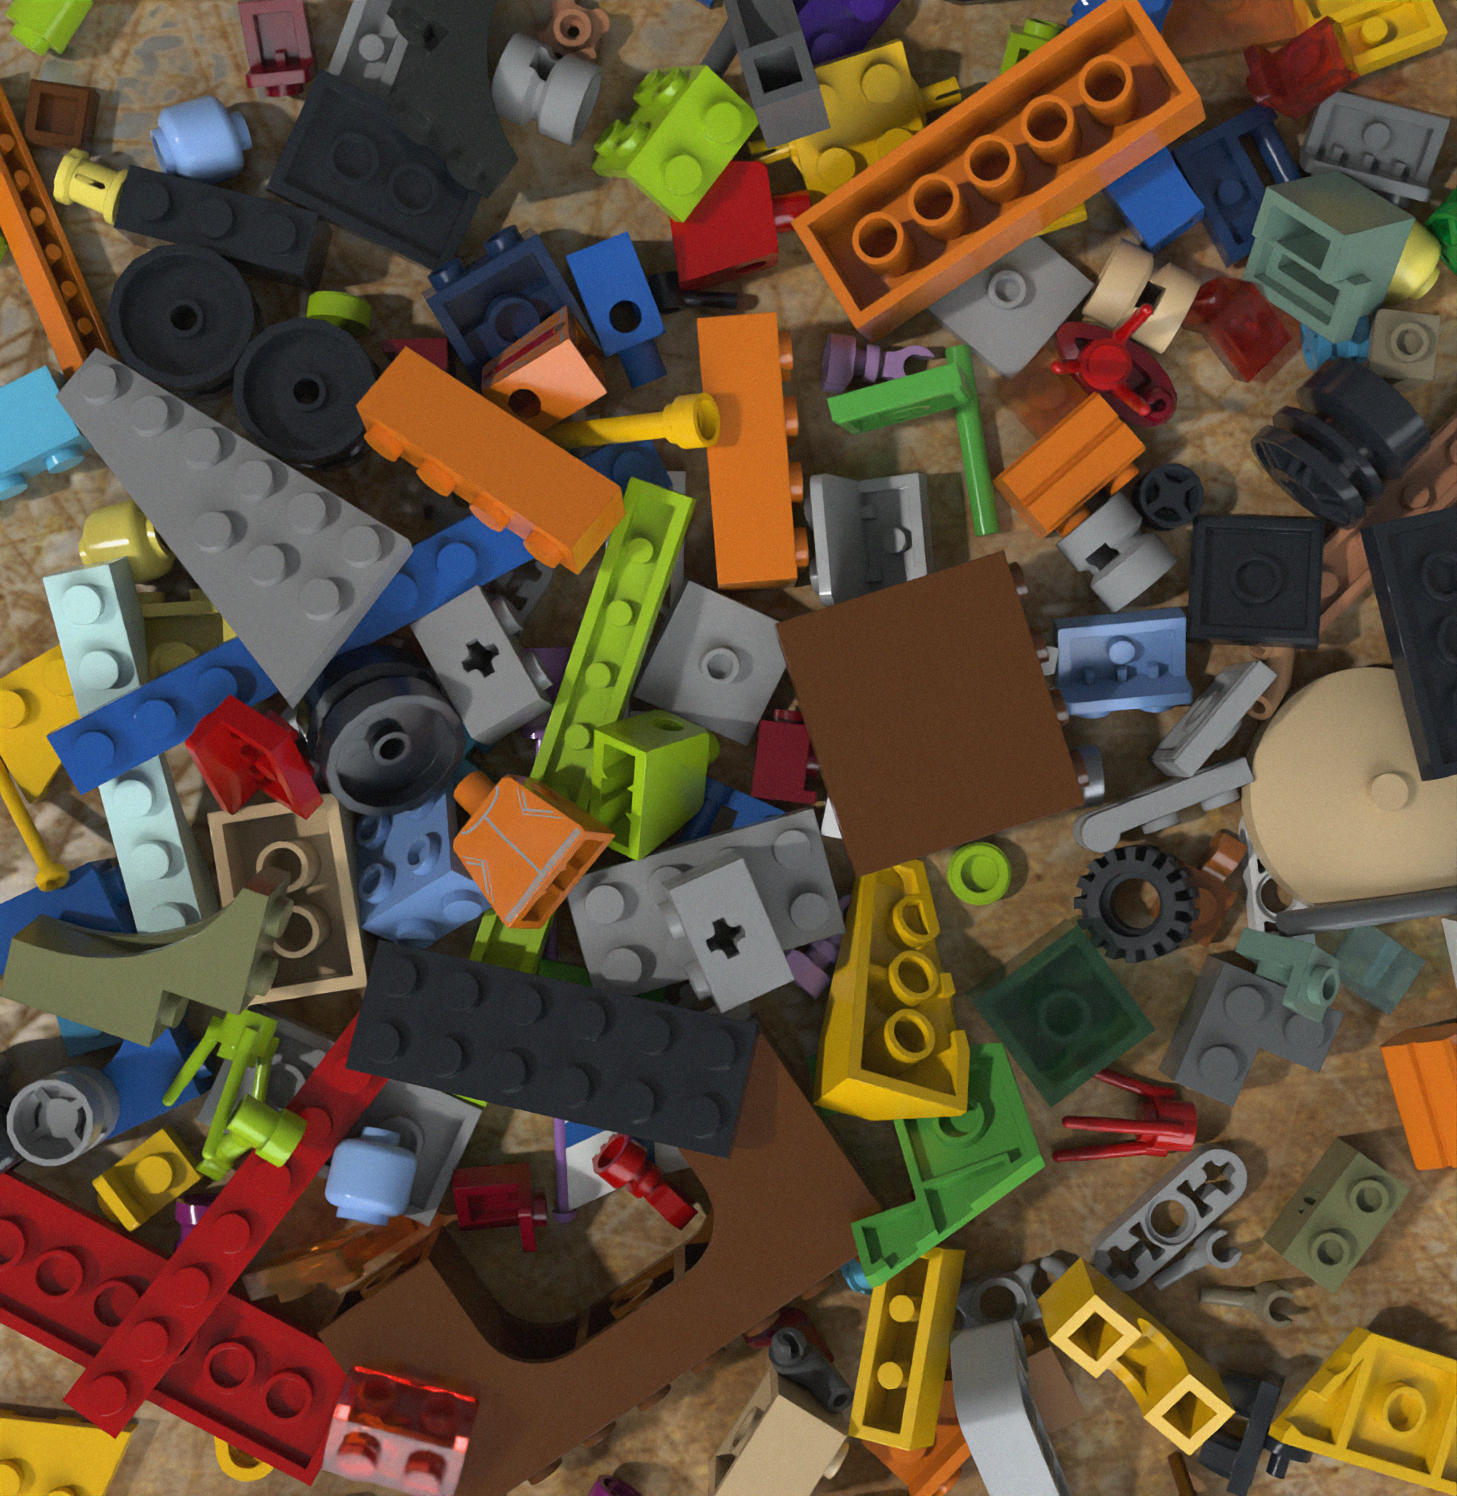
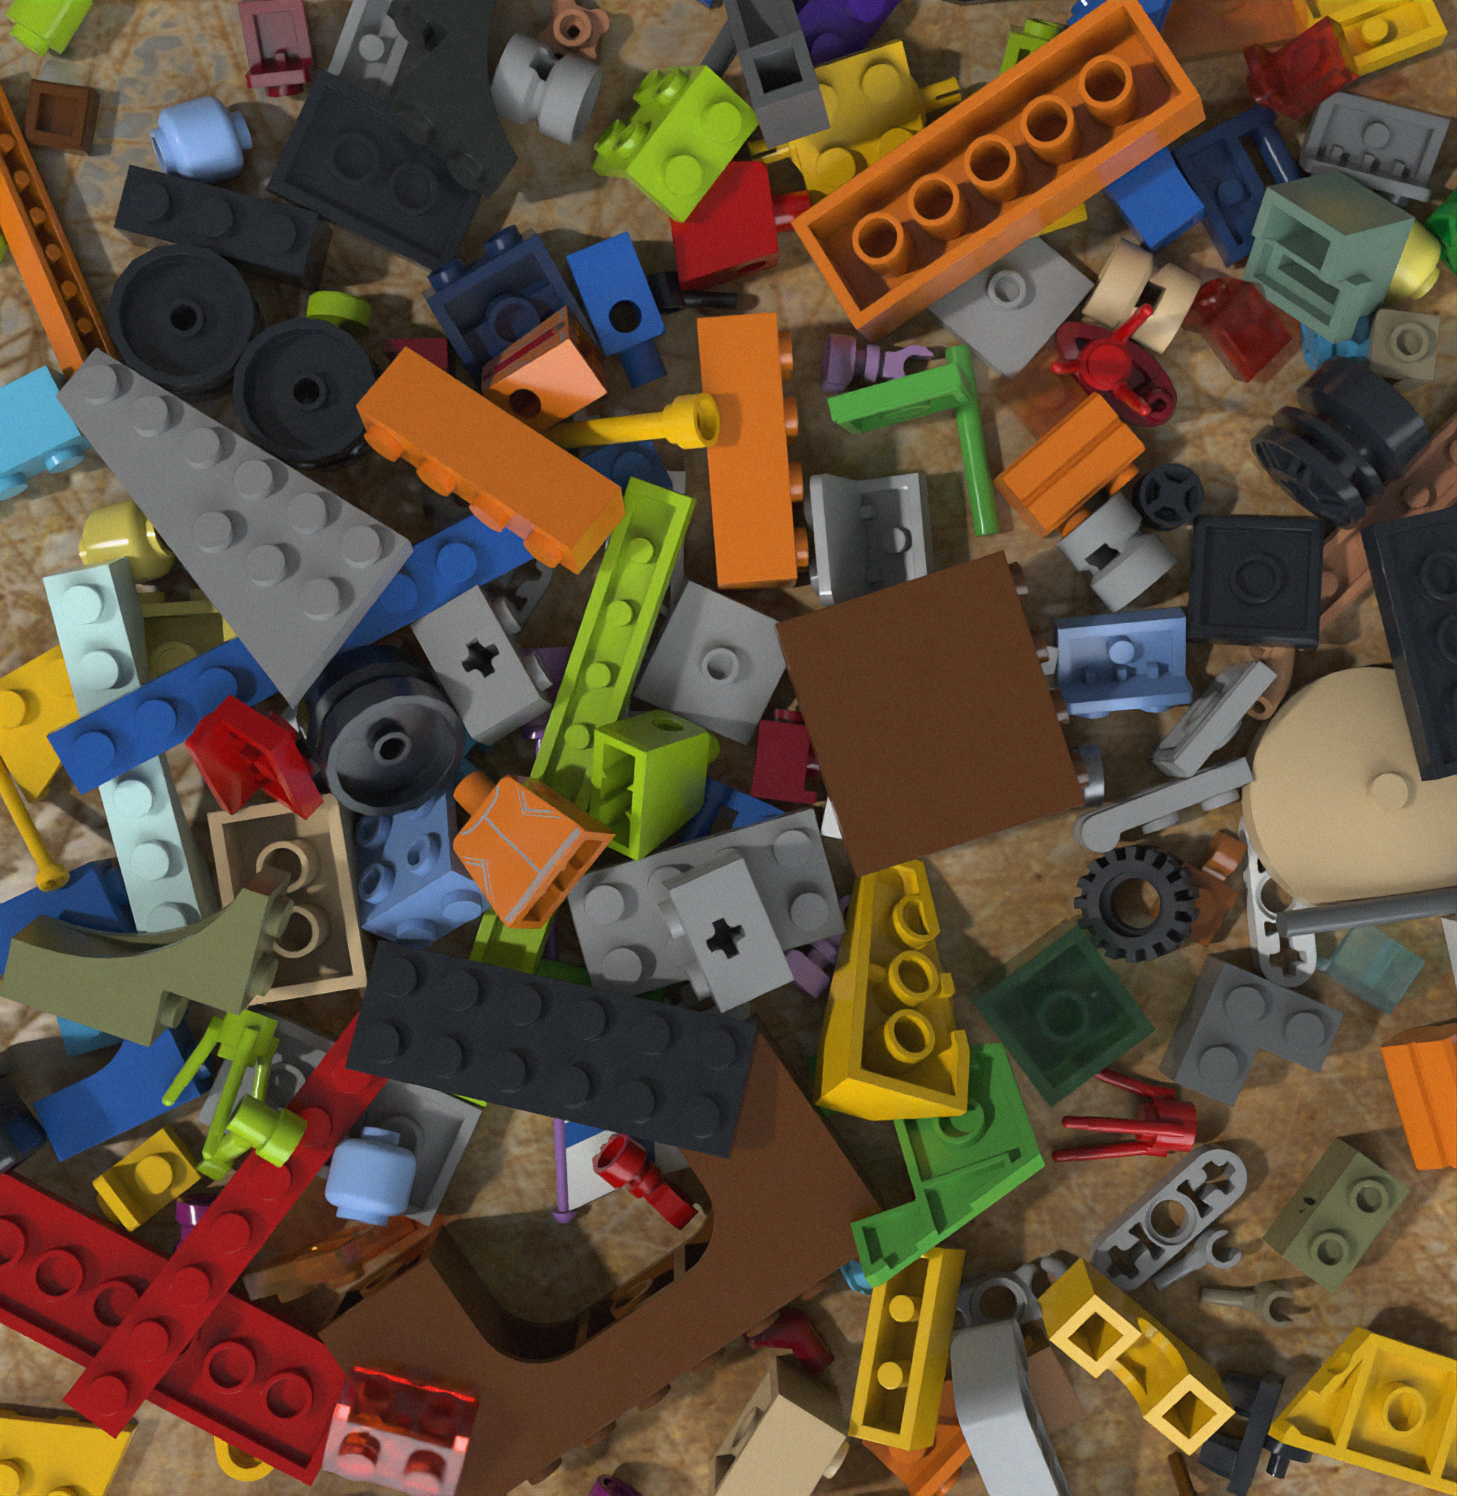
light grey wheel [7,1065,120,1166] -> none
light yellow bush [53,147,128,225] -> none
dark red bracket [453,1162,548,1253] -> none
dark grey arm [768,1327,854,1414] -> none
lime tile [946,841,1011,905] -> none
sand green bracket [1235,927,1341,1022] -> none

